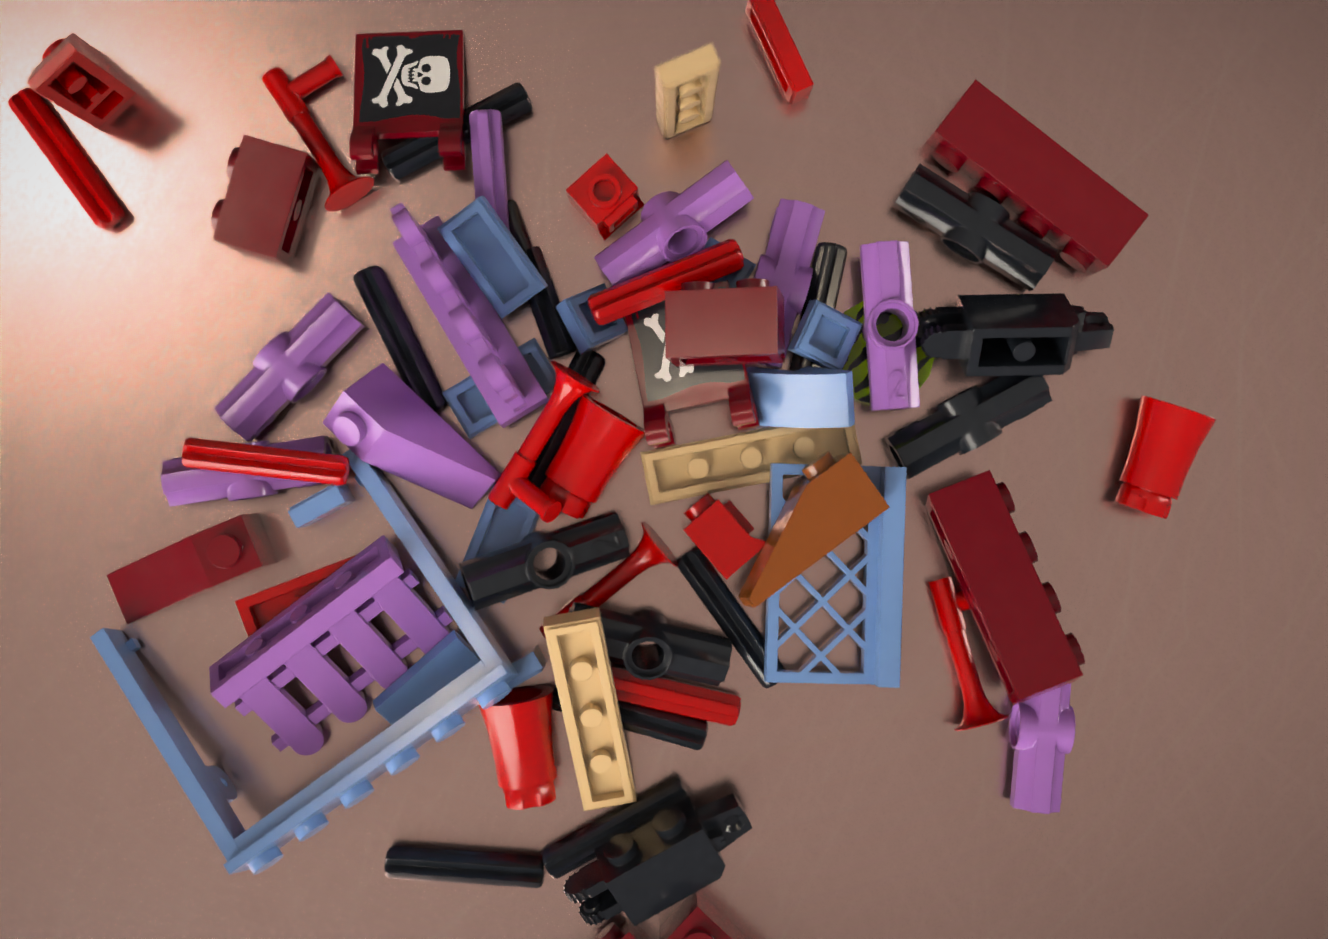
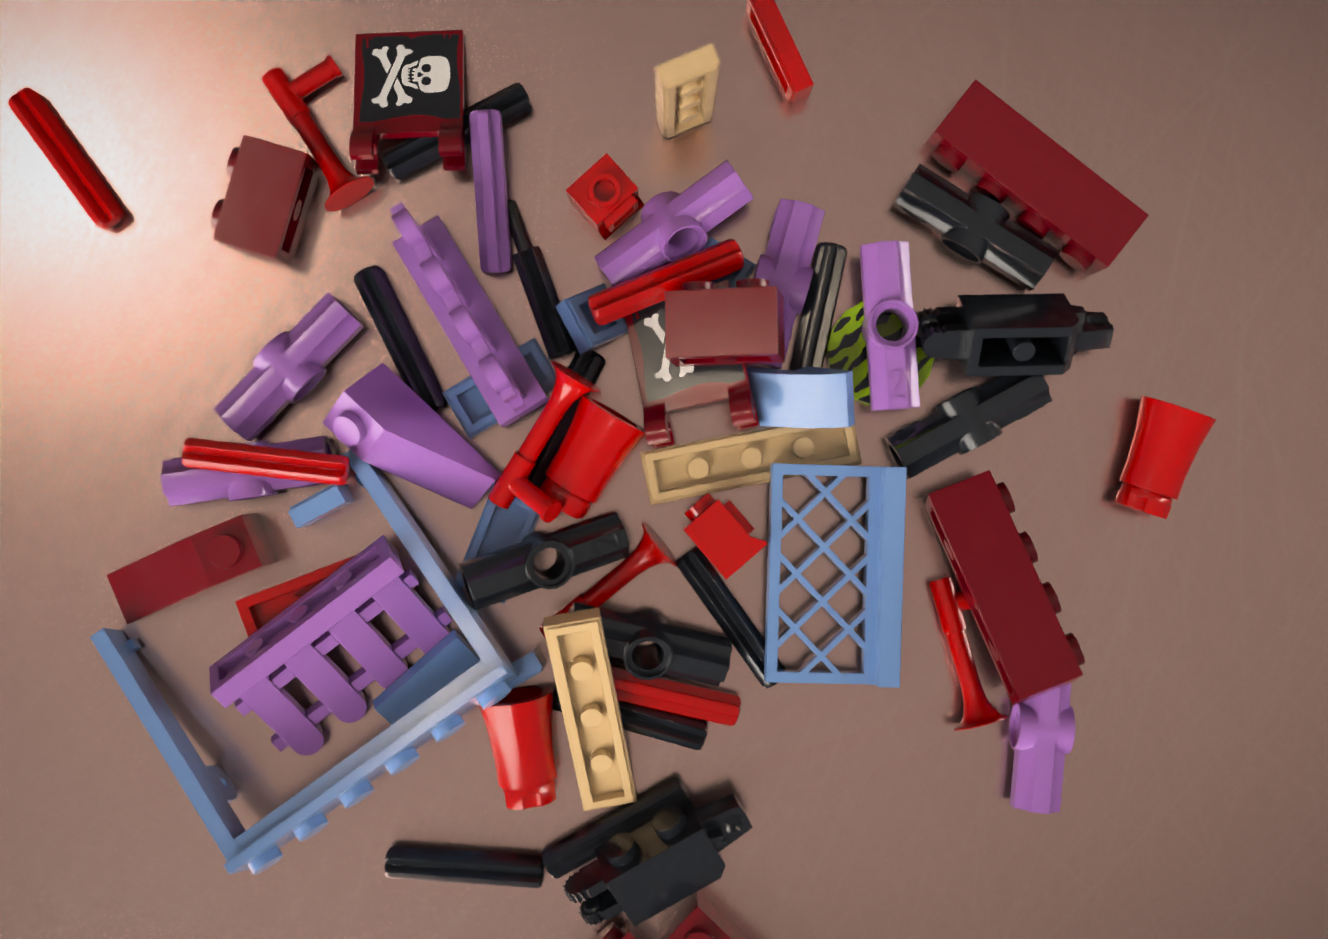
red slope [26,32,136,130] -> none
medium blue tile [437,196,548,319] -> none
dark orange slope [738,451,890,608] -> none
medium blue tile [787,299,863,370] -> none

